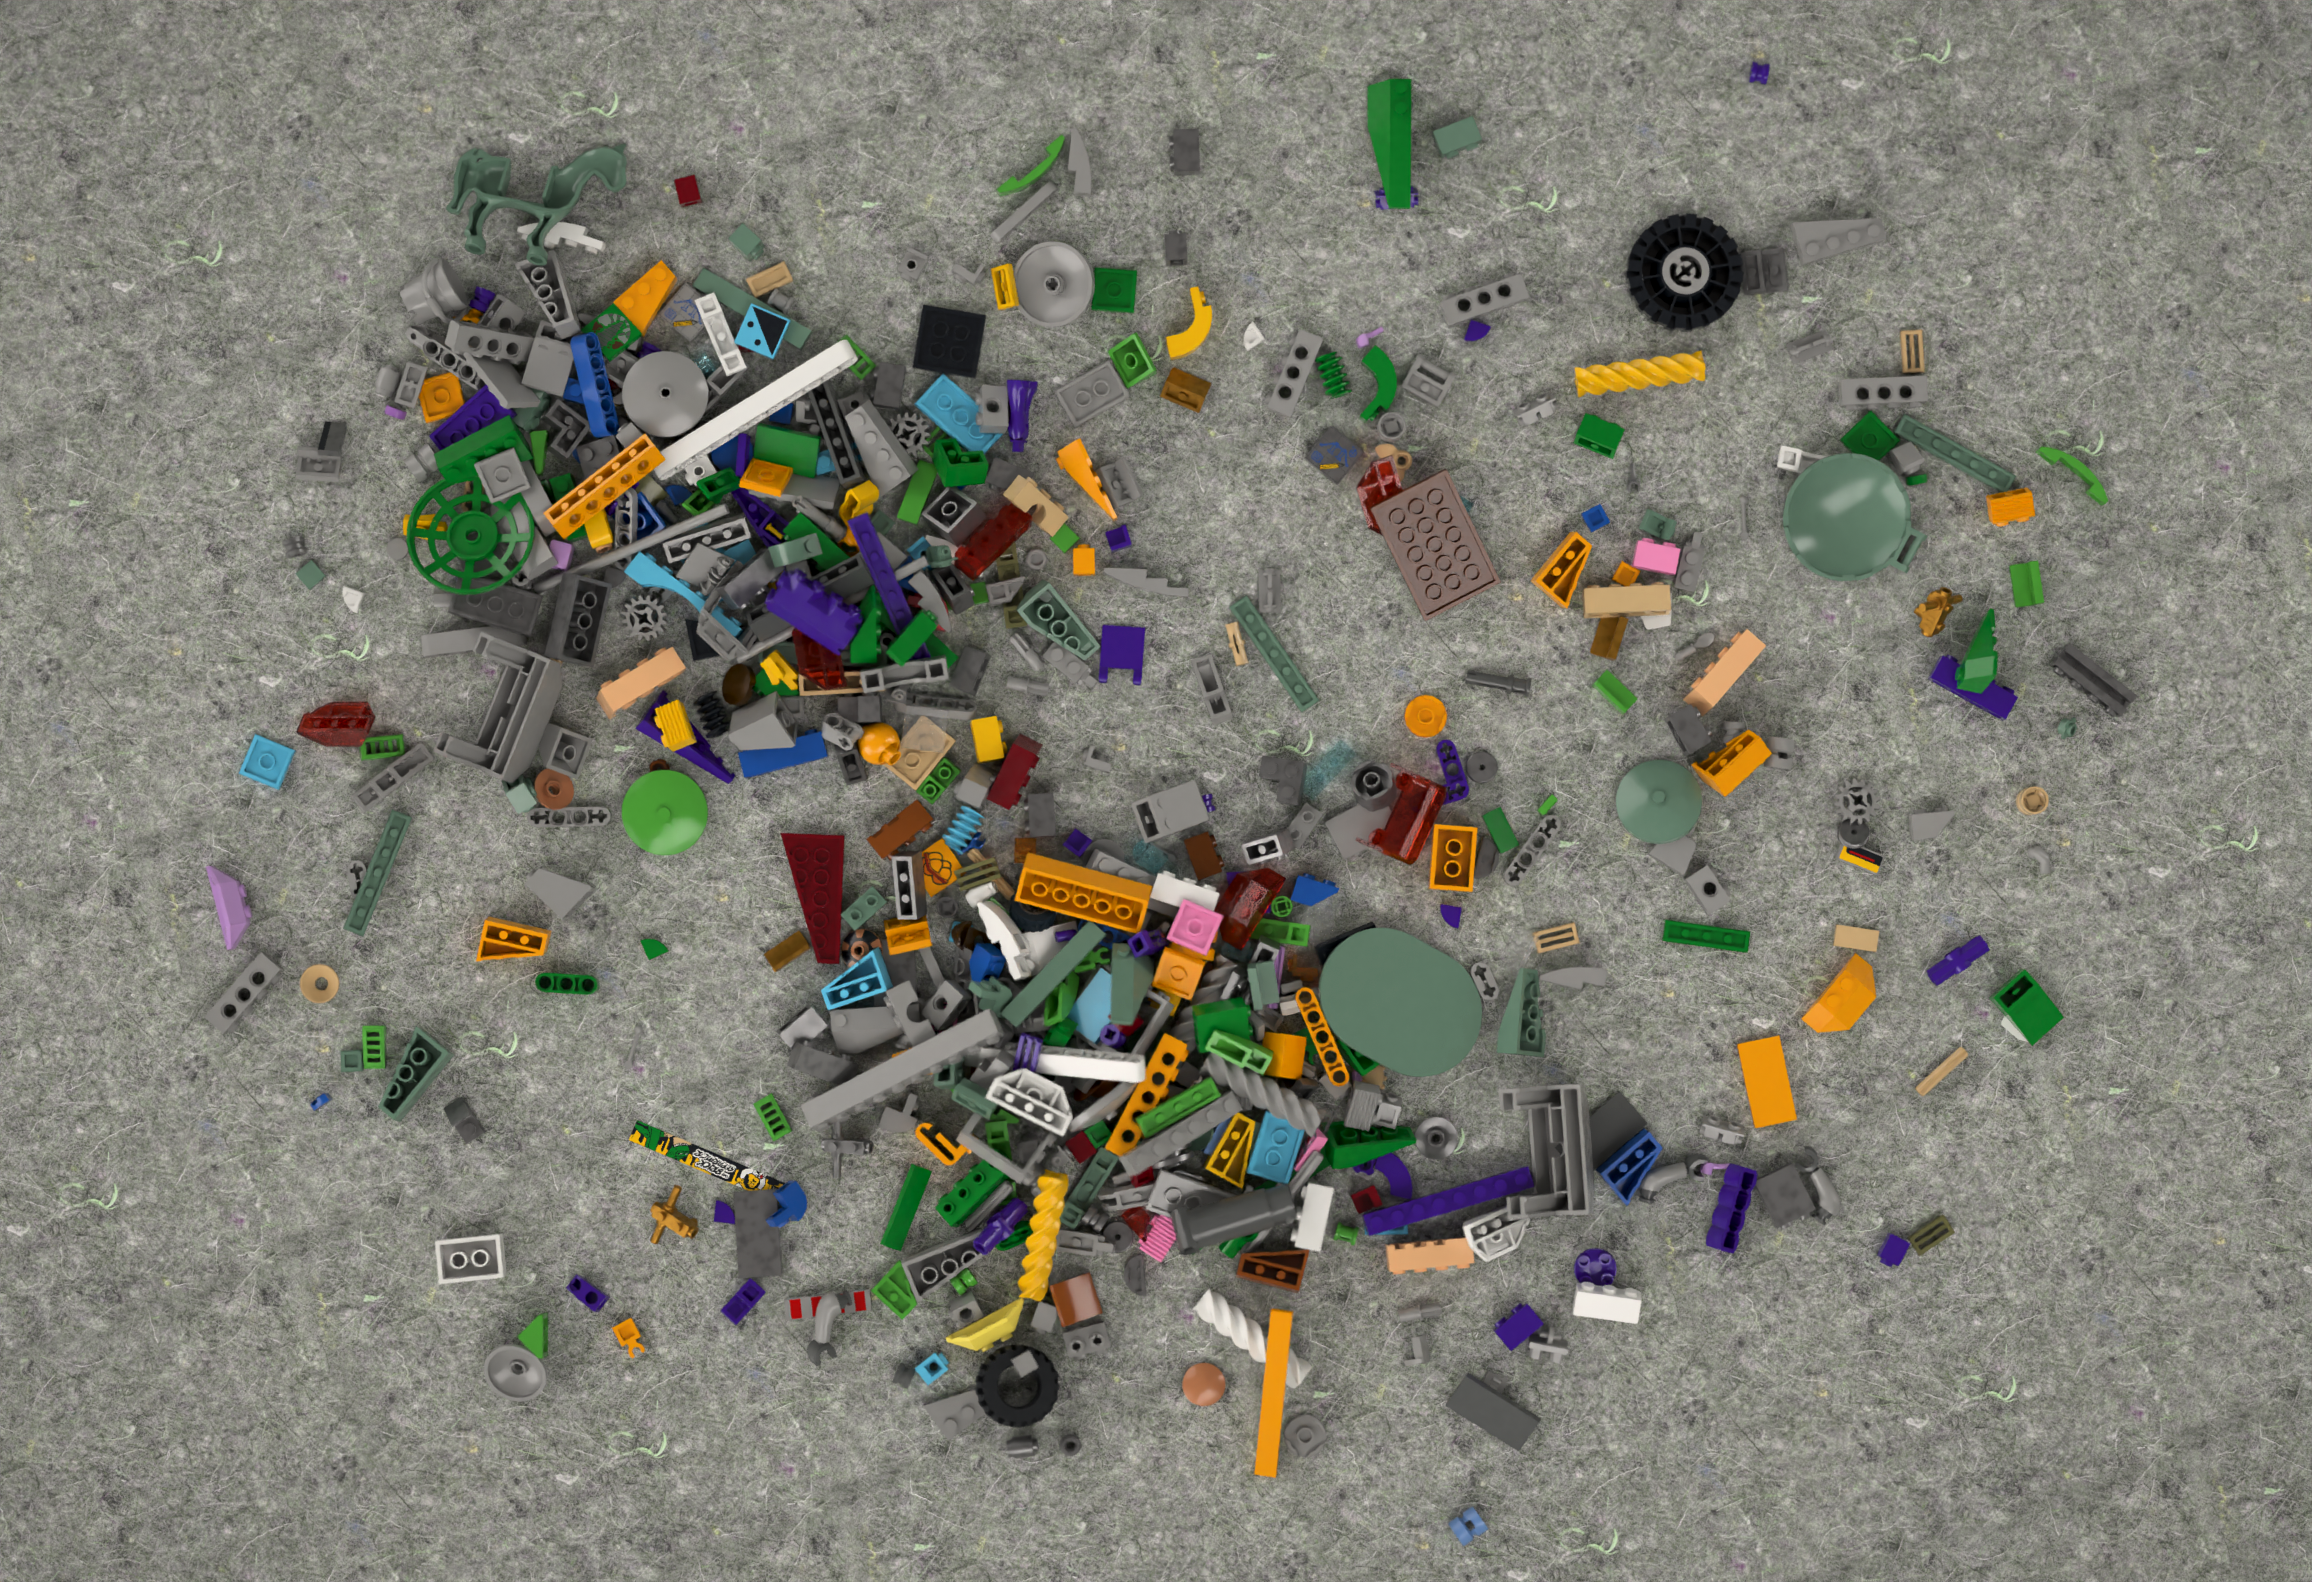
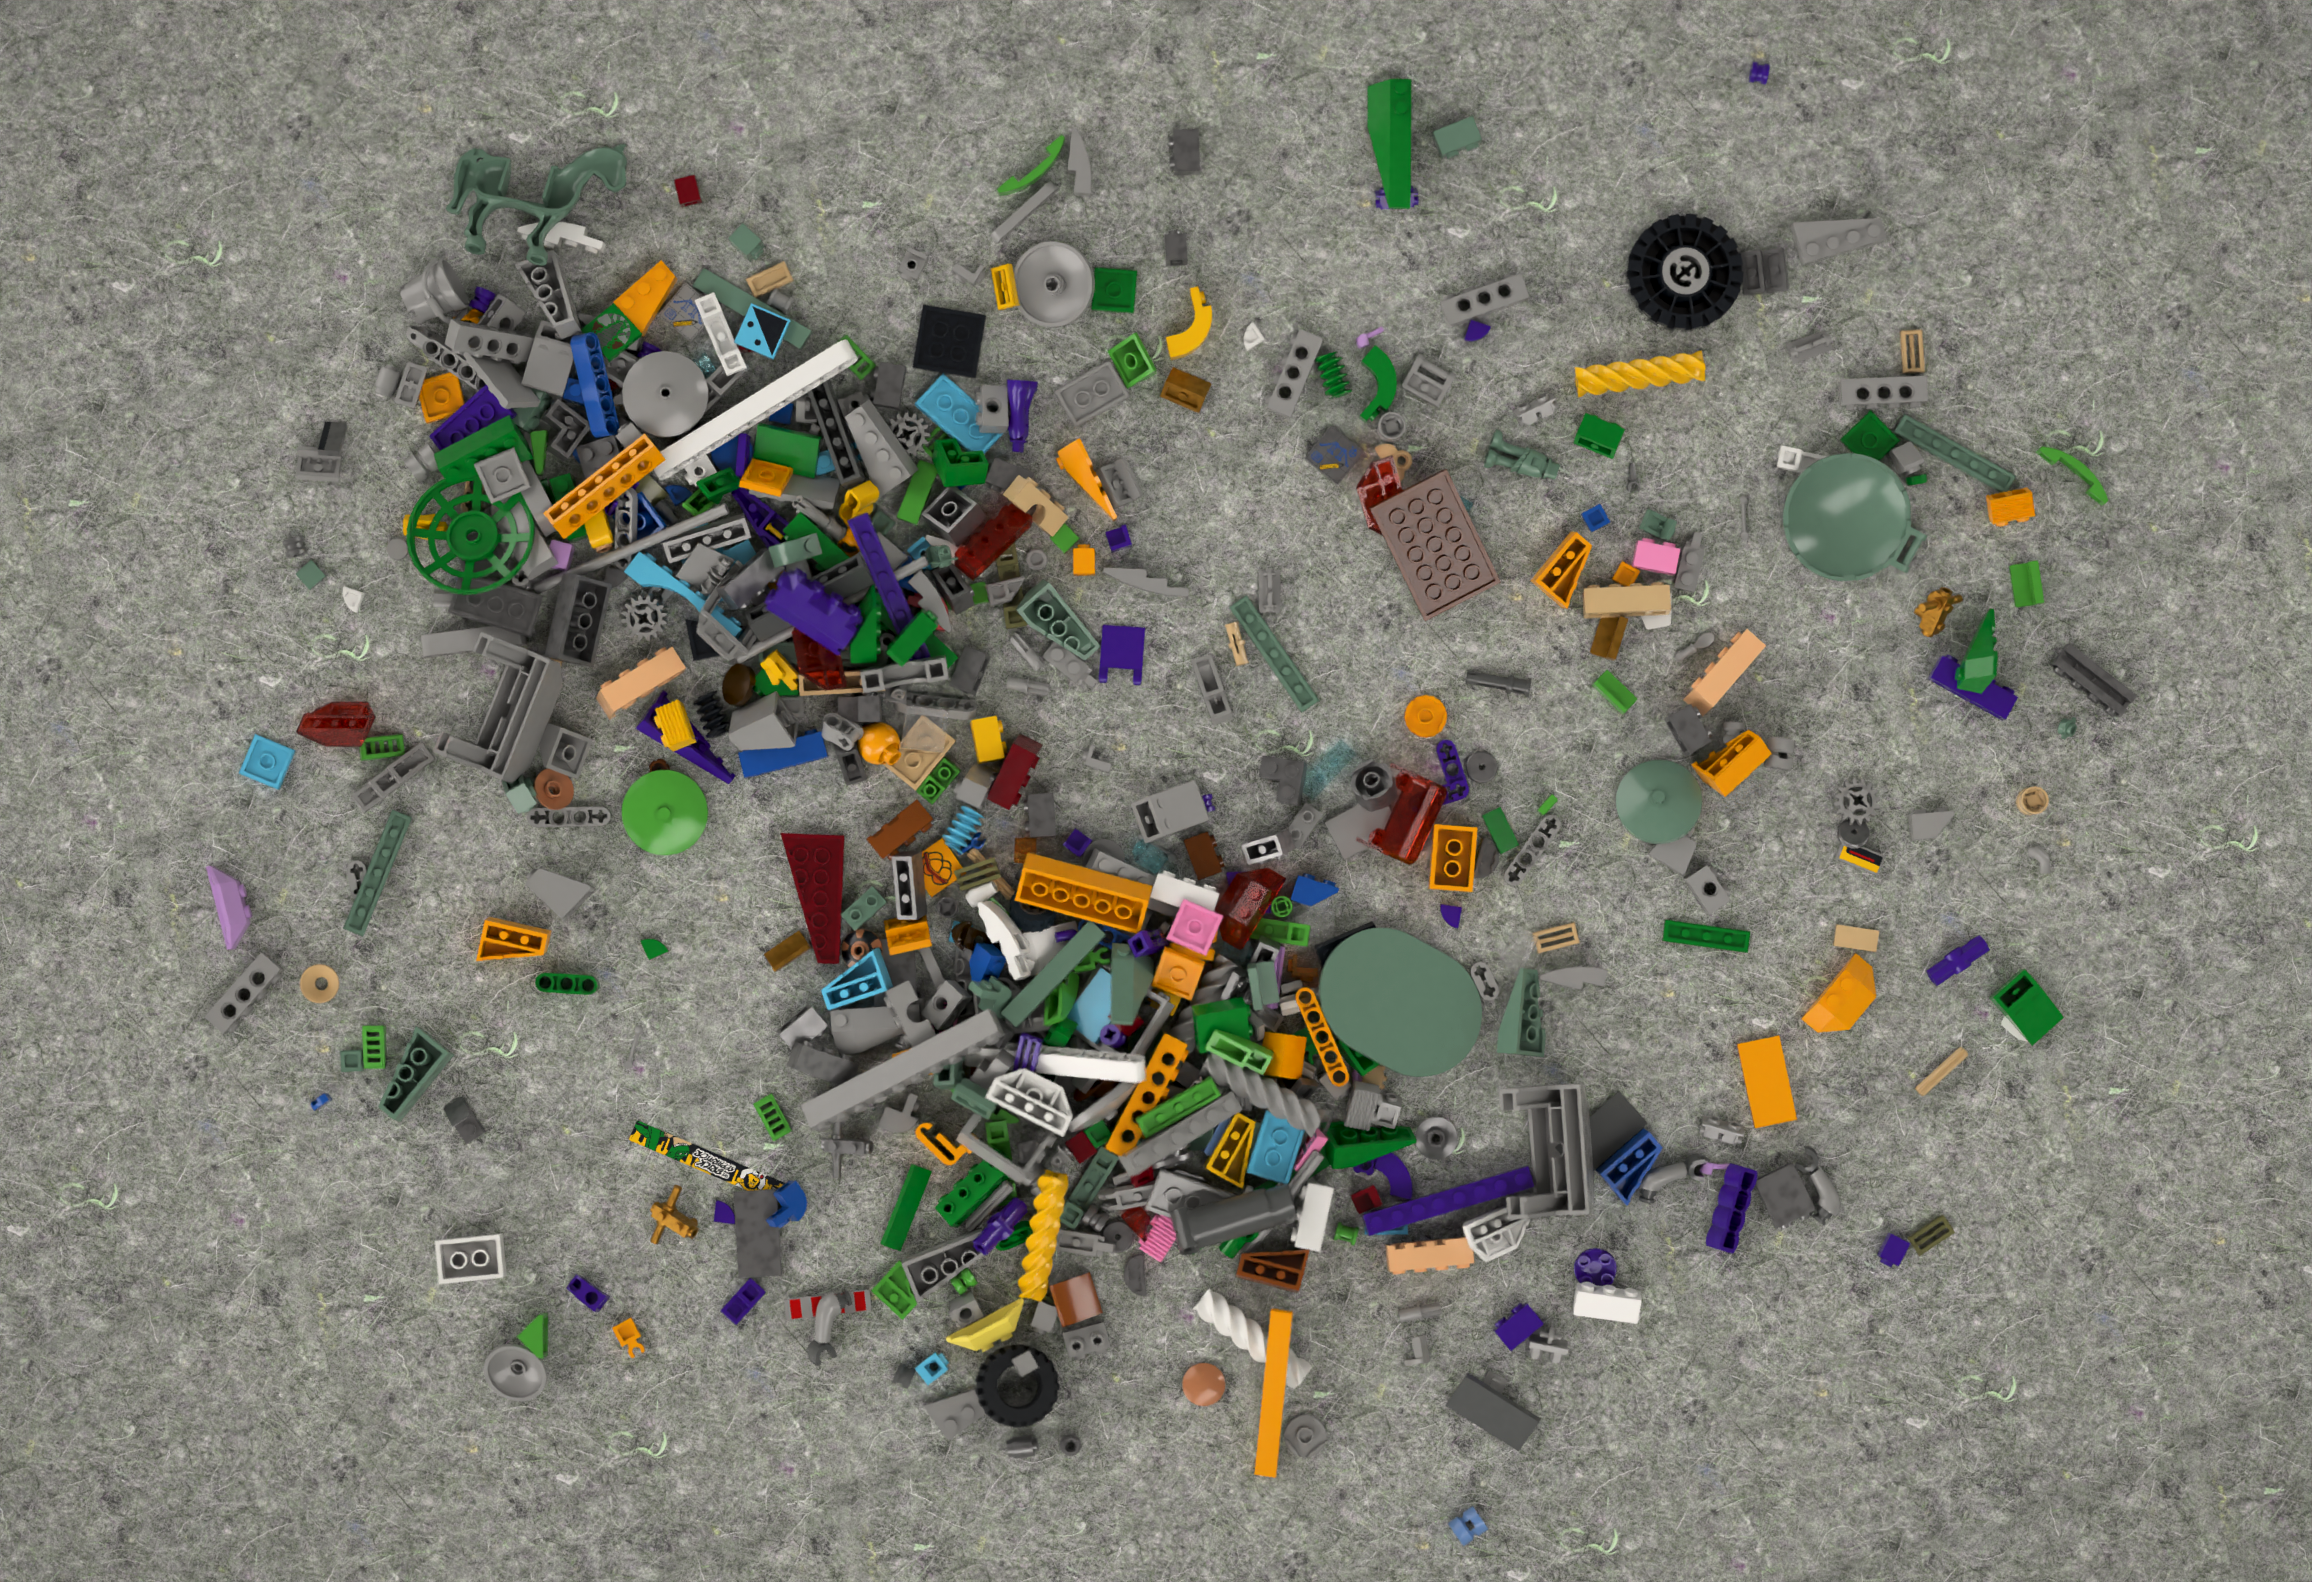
medium lavender tile [384,405,407,420] -> none
none -> sand green piece [1483,429,1560,480]

